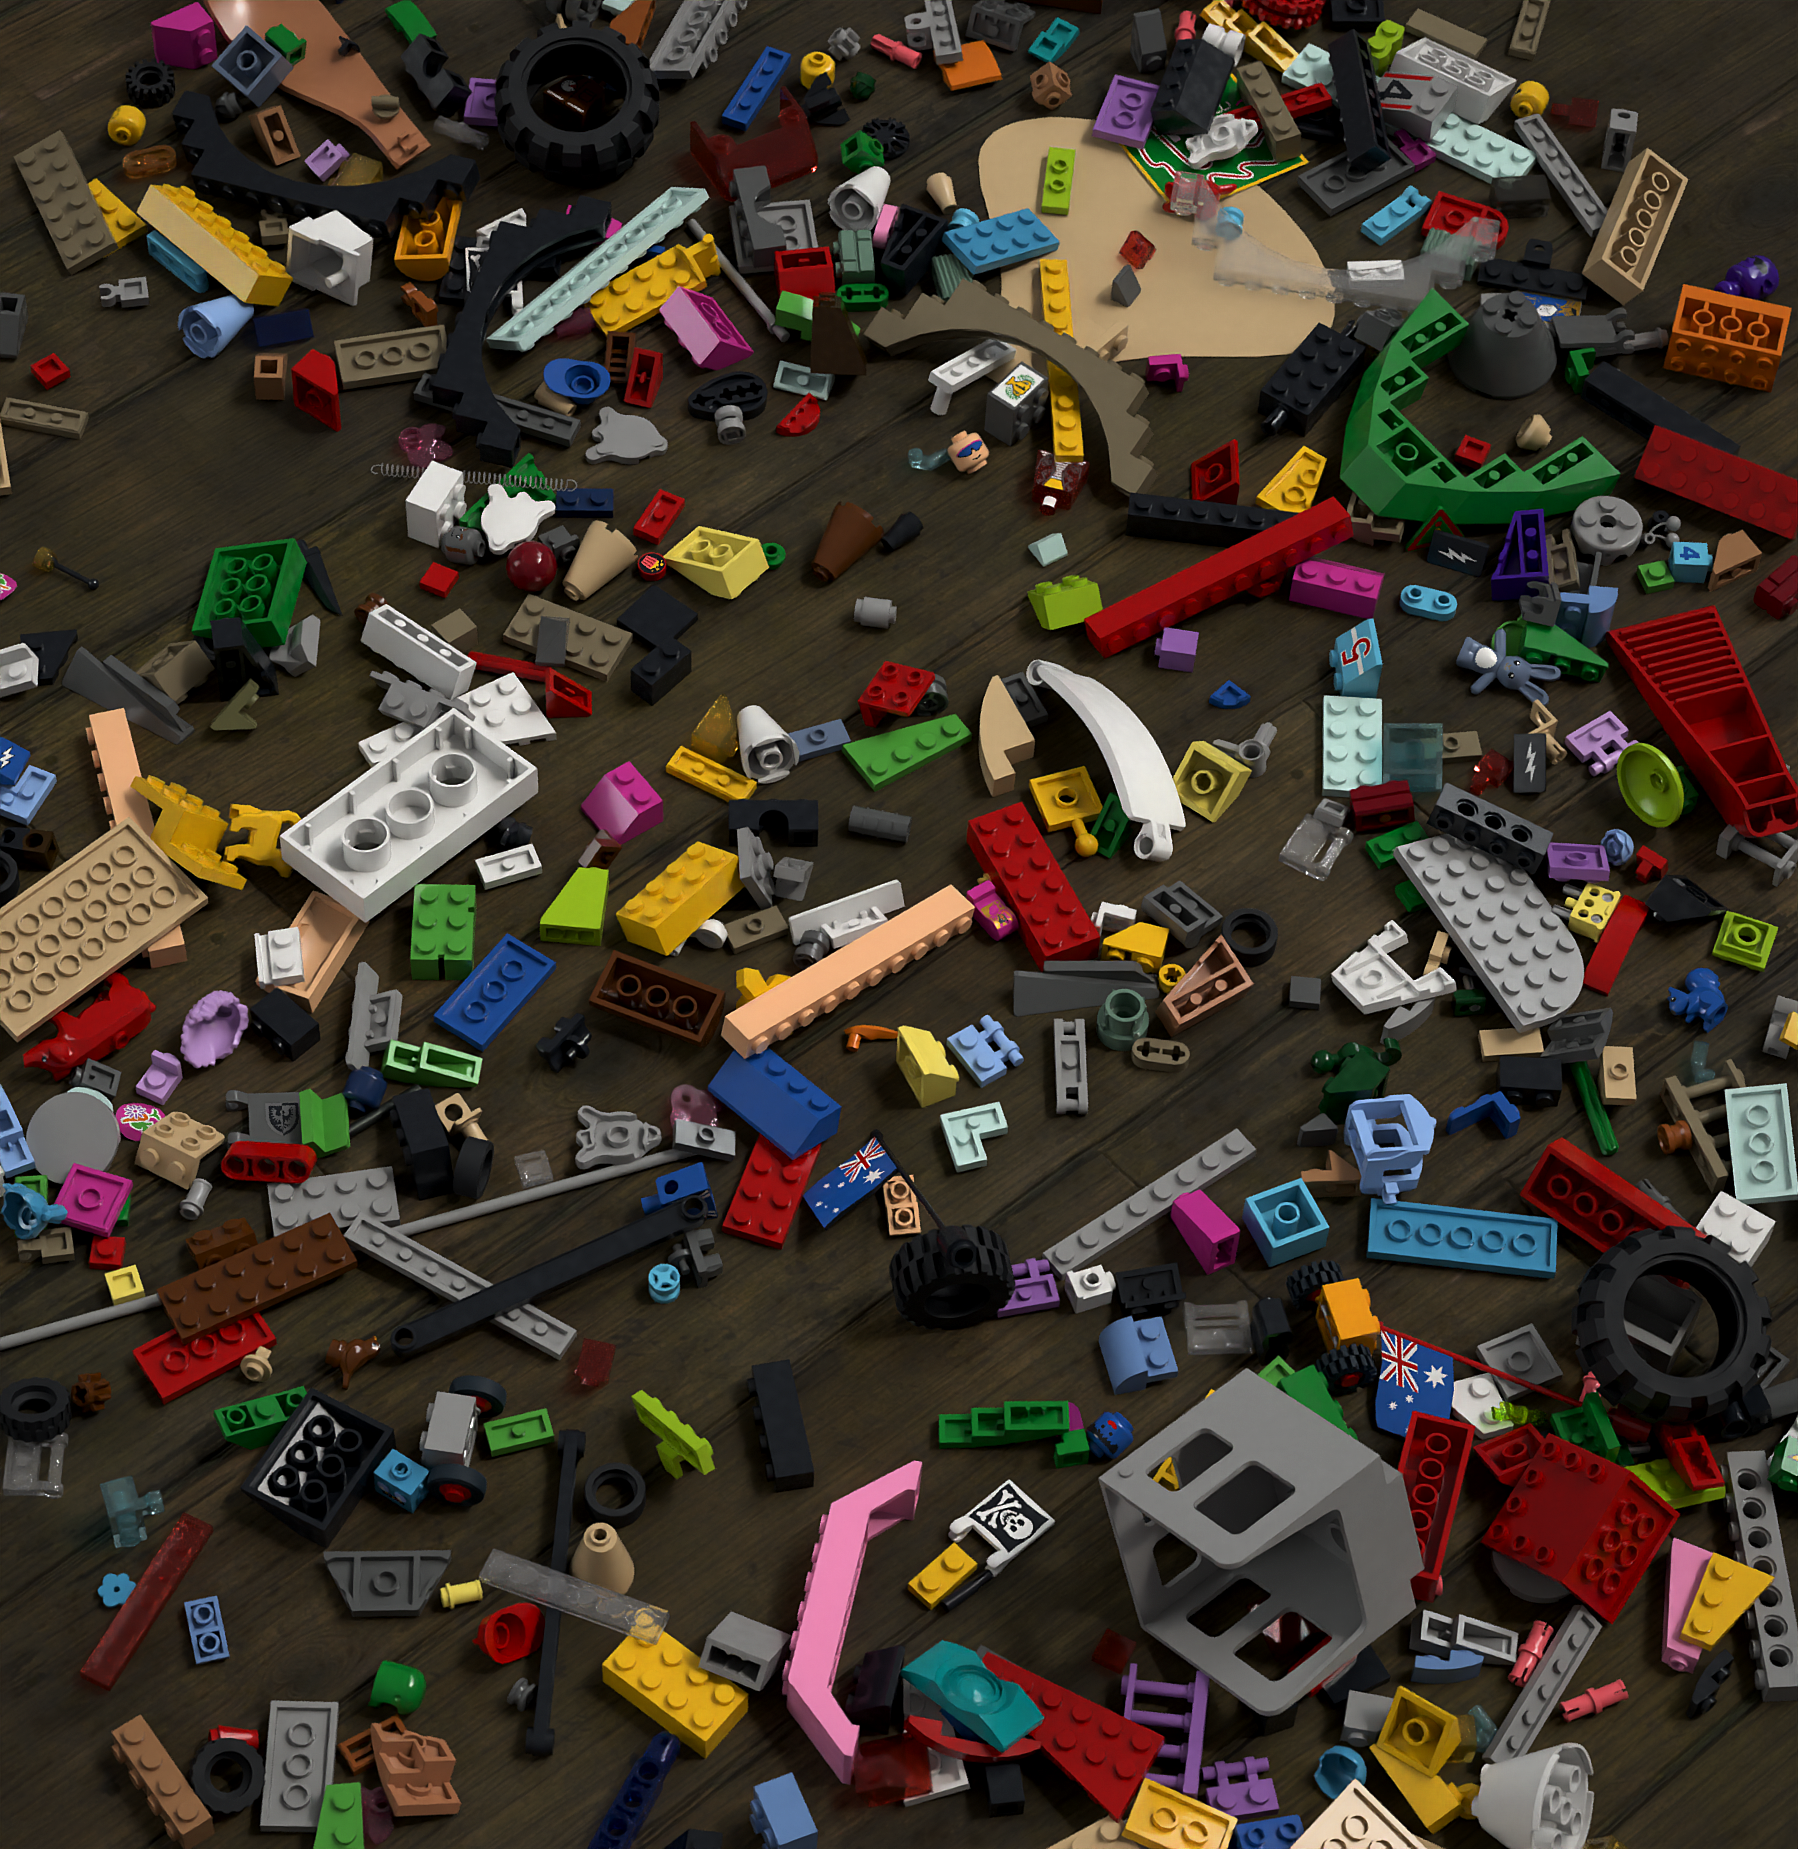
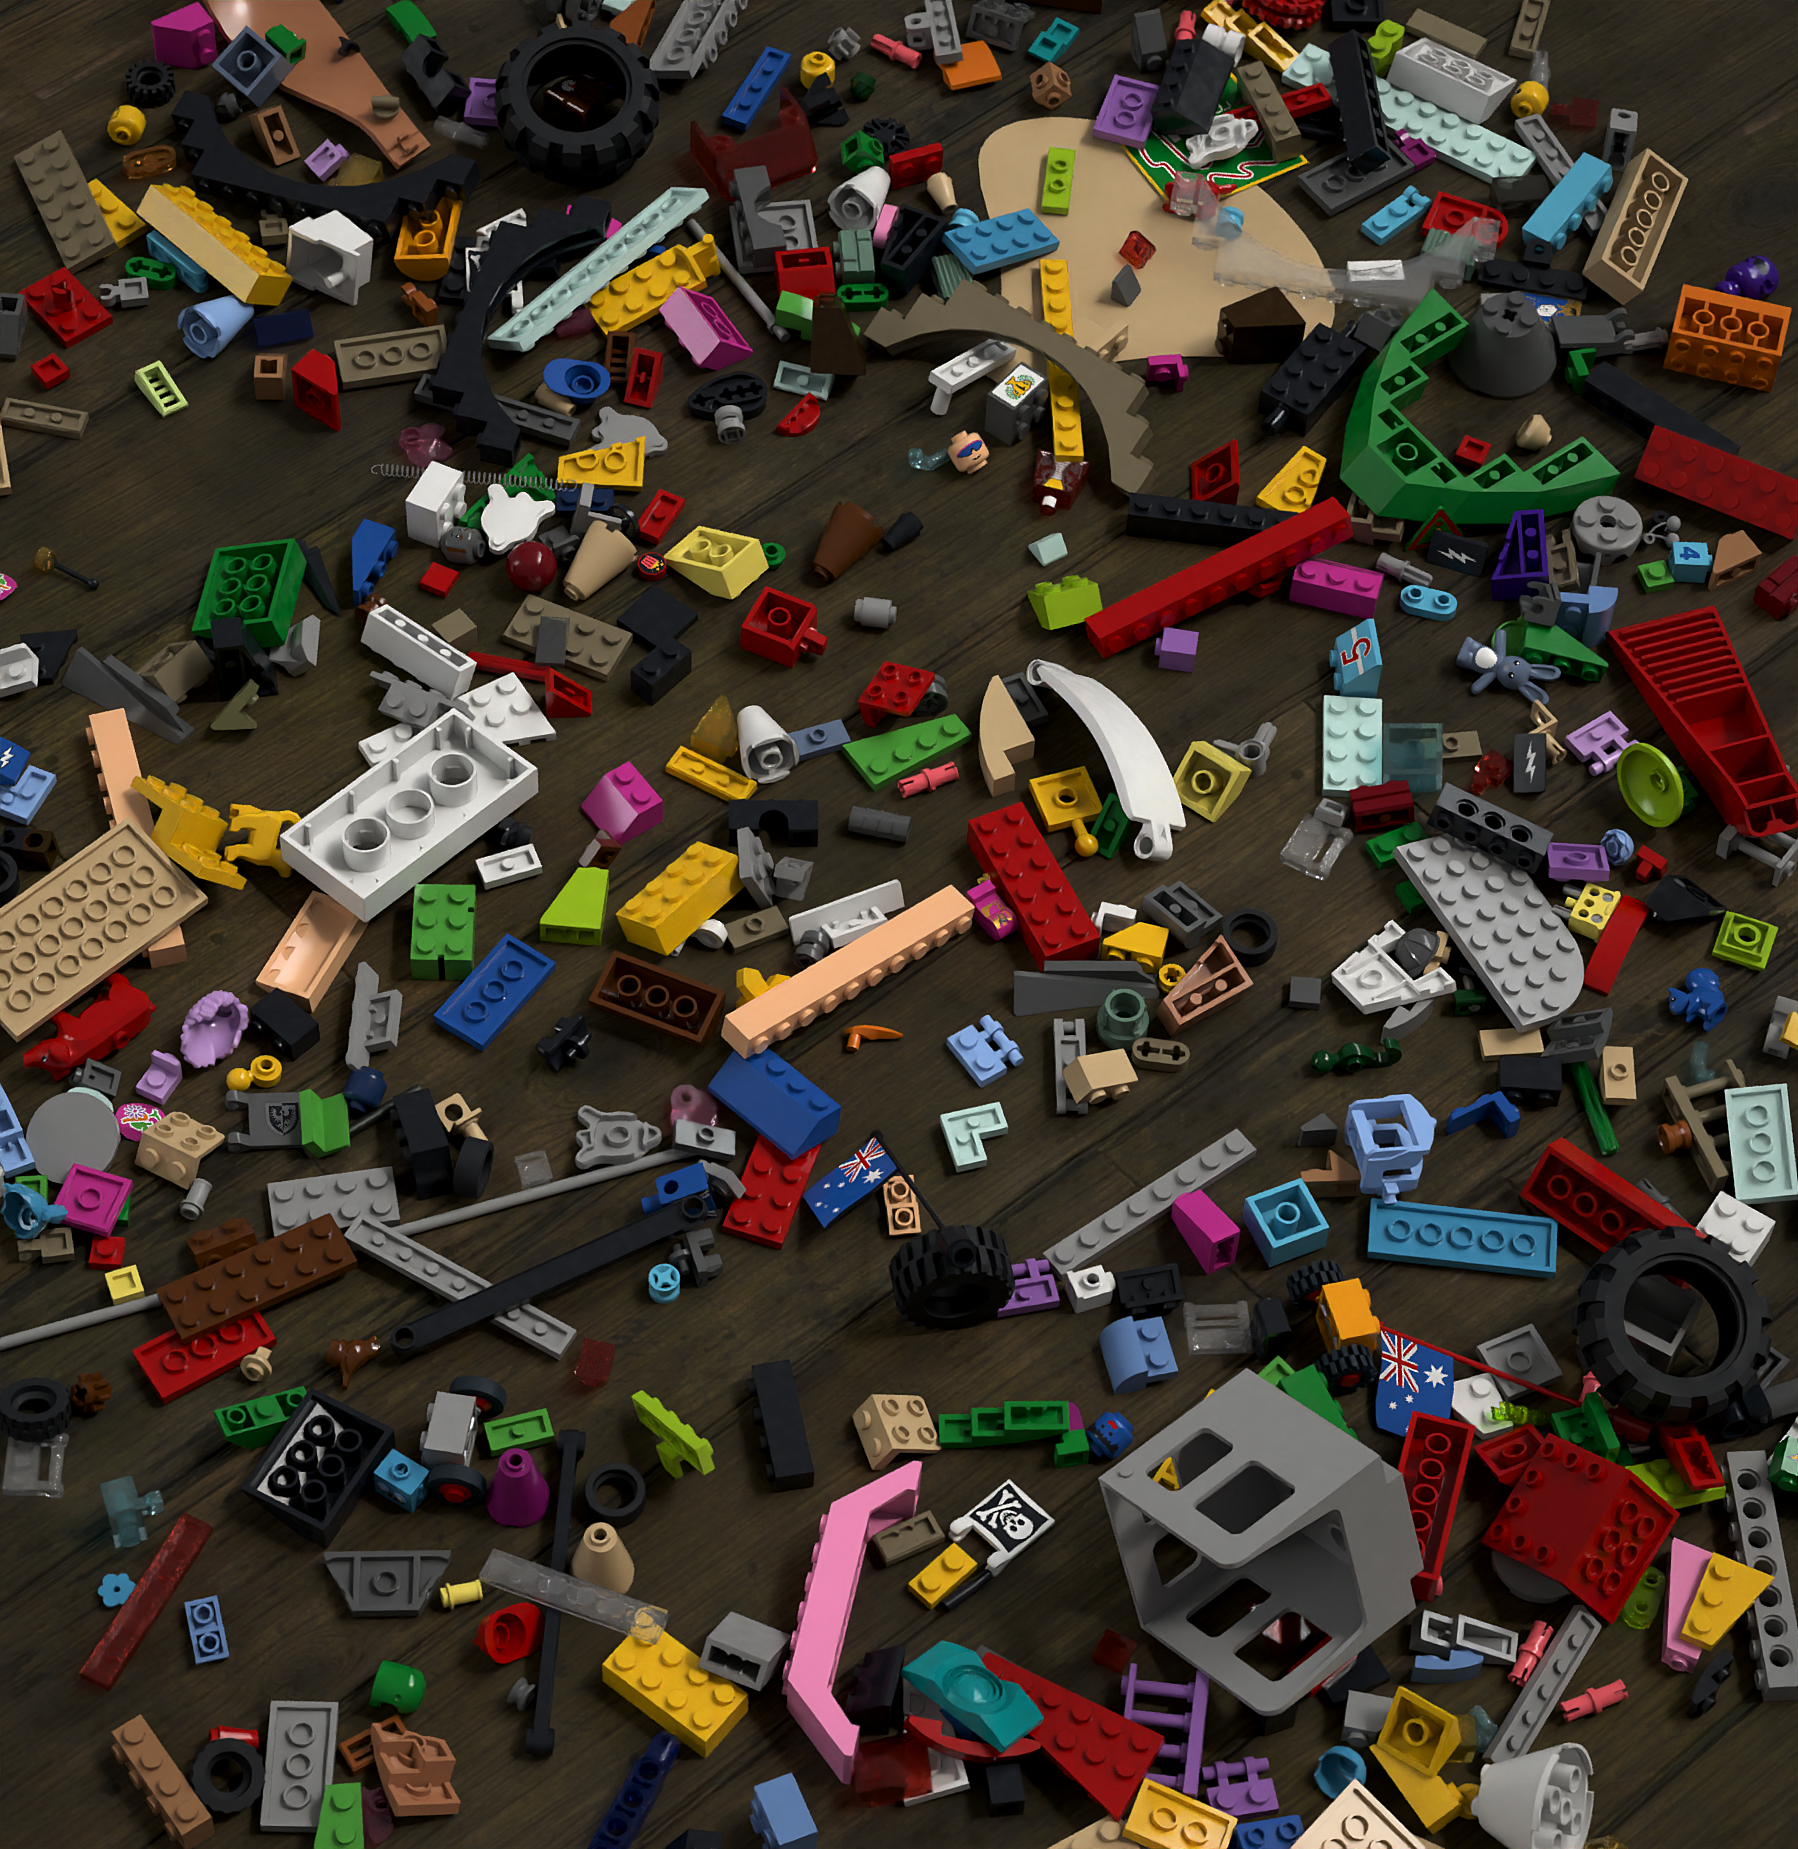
red beam [221,1141,317,1183] -> none
white plate [254,927,305,989] -> none
bright green slope [380,1039,483,1088] -> none
light yellow slope [896,1025,959,1108] -> none
blue tile [1209,680,1251,709] -> none
dark green slope [1318,1050,1390,1125] -> none
light grey slope [1377,72,1458,143] -> none
none -> red plate [18,267,113,349]
none -> green beam [125,257,177,291]
none -> yellowish green slope [134,360,188,418]
none -> yellow plate [226,1055,282,1092]
none -> blue slope [352,518,399,608]
none -> magenta cone [485,1448,550,1528]
none -> yellow wing [557,436,646,491]
none -> light grey piece [569,482,640,541]
none -> light grey plate [698,1159,747,1199]
none -> red hinge [740,586,828,668]
none -> tan bracket [852,1394,941,1470]
none -> dark tan plate [872,1510,945,1567]
none -> red plate [888,142,943,190]
none -> coral pin [898,762,959,798]
none -> tan brick [1062,1048,1139,1104]
none -> dark brown slope [1215,285,1306,364]
none -> light grey axle [1376,552,1433,588]
none -> dark grey piece [1395,928,1440,979]
none -> medium azure brick [1522,152,1613,255]
none -> clear pin [1530,50,1551,91]
none -> clear neon green plate [1622,1567,1667,1629]

